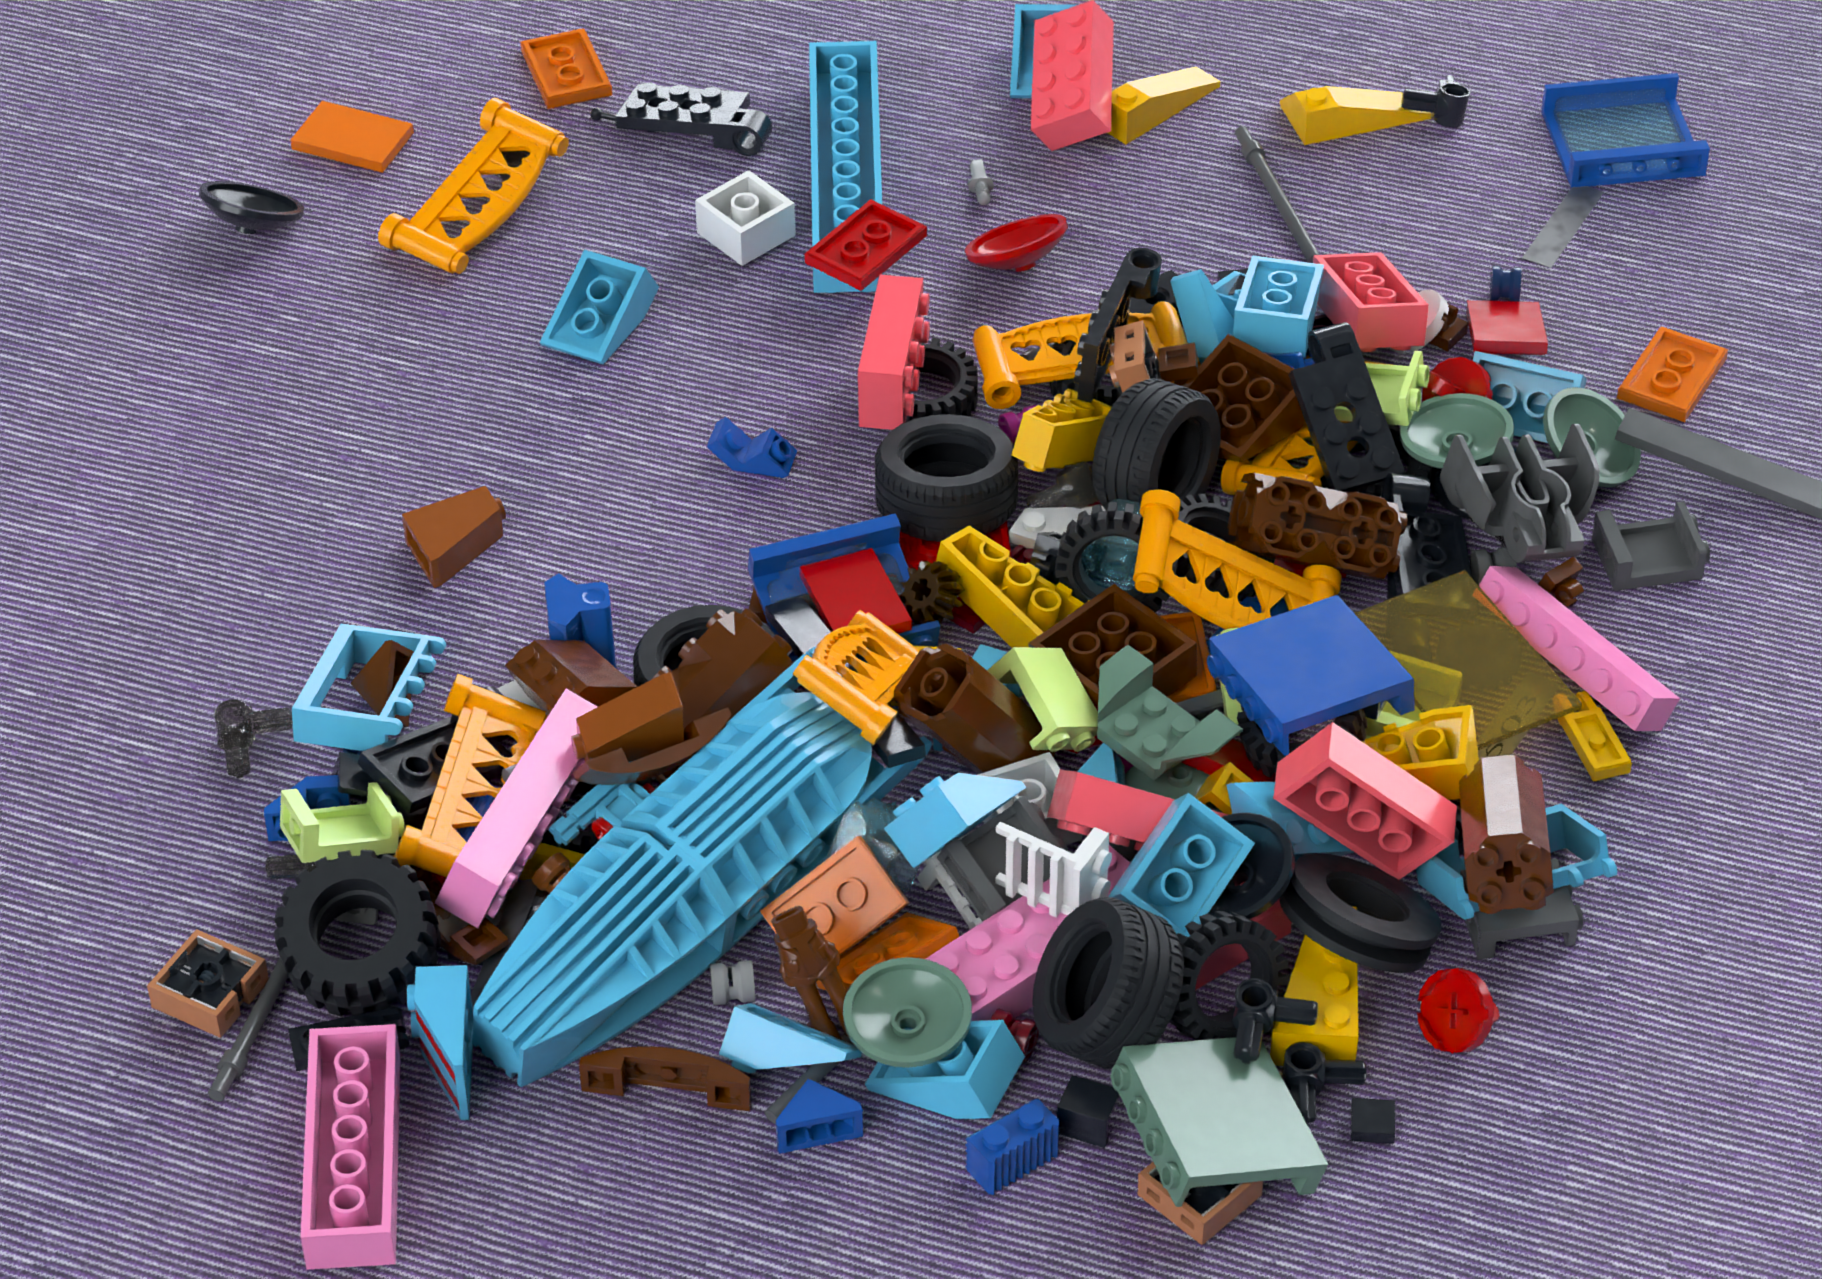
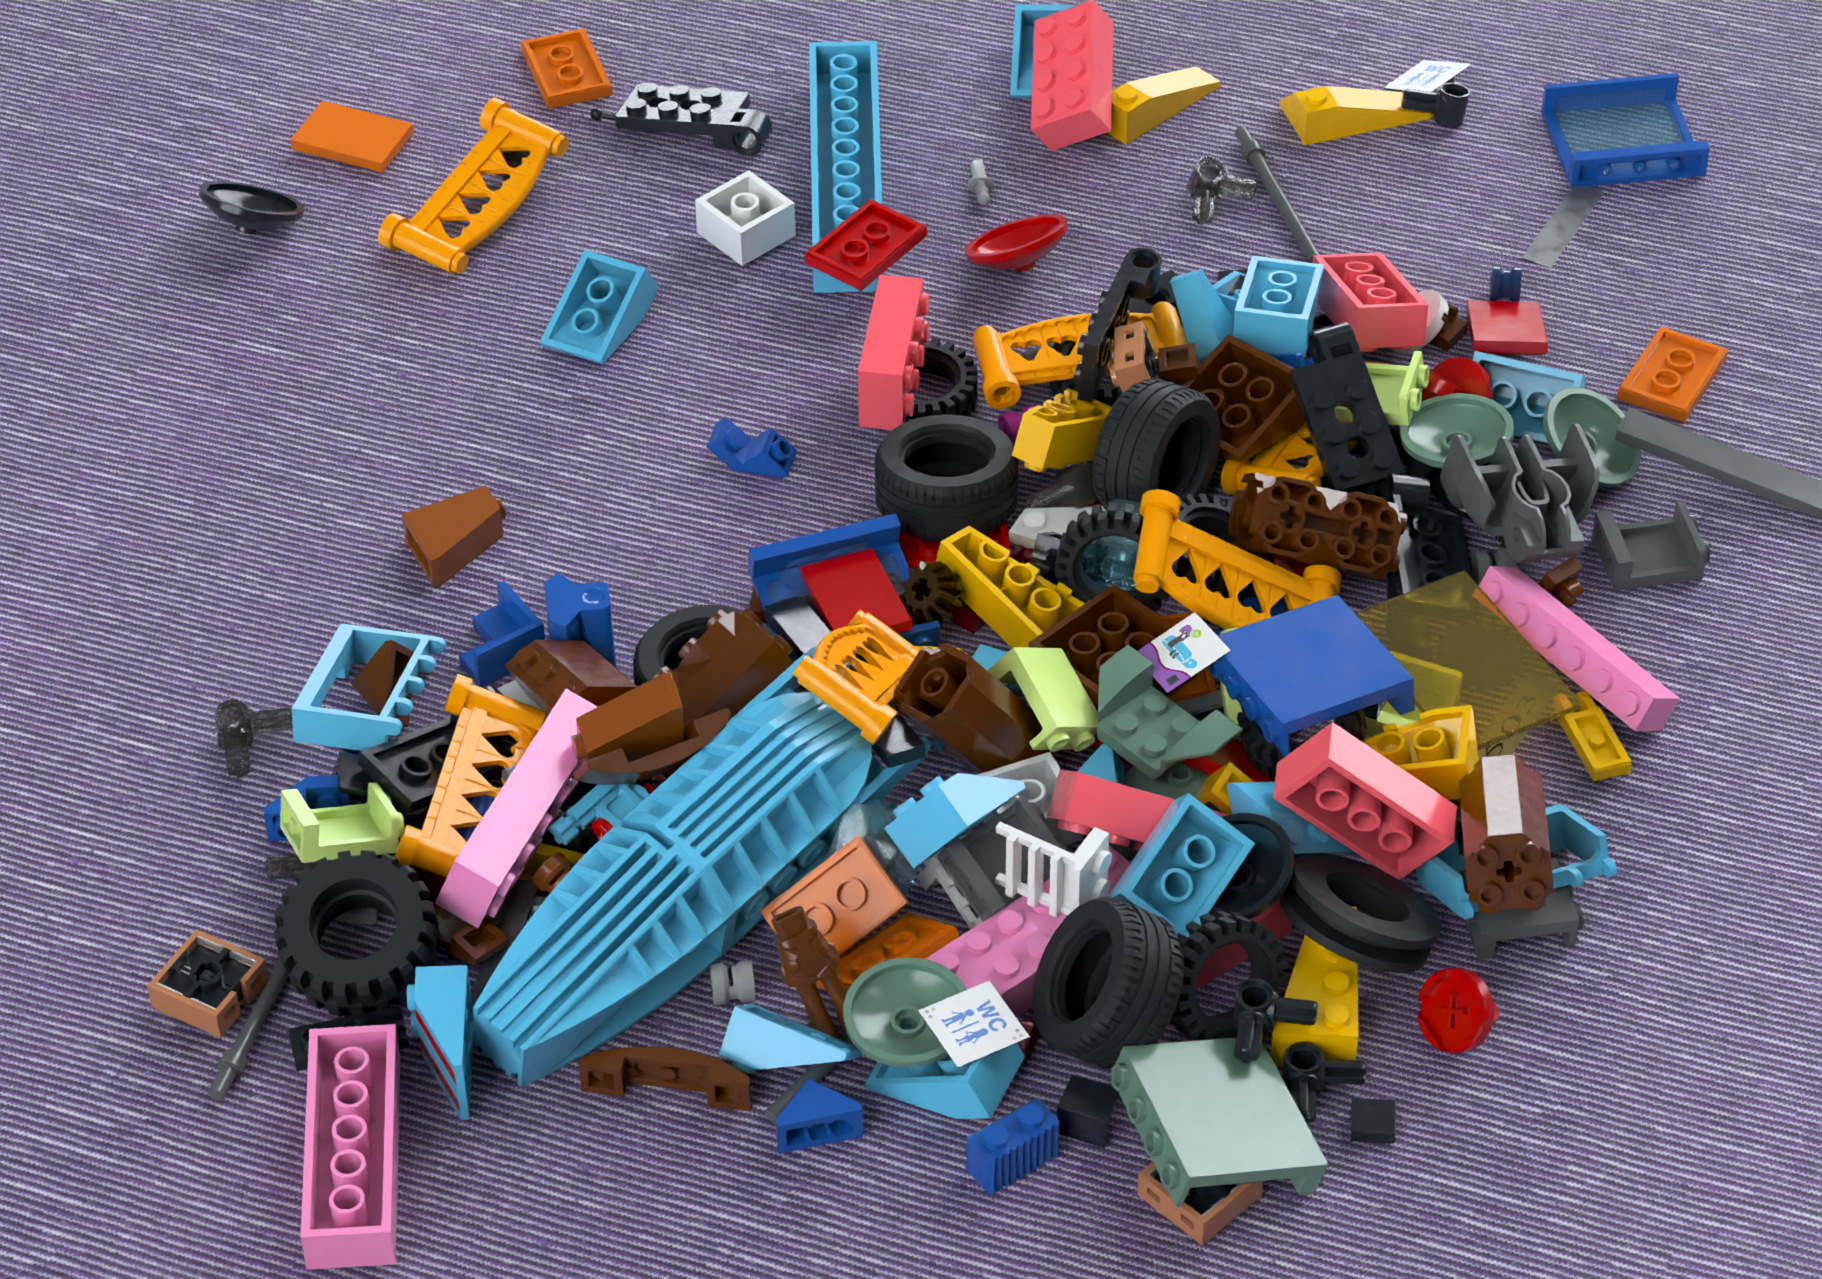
none -> blue panel [459,581,545,688]
none -> white sticker [918,981,1030,1067]
none -> sticker [1137,612,1231,693]
none -> clear smoke axle [1186,156,1257,225]
none -> white sticker [1384,60,1471,92]

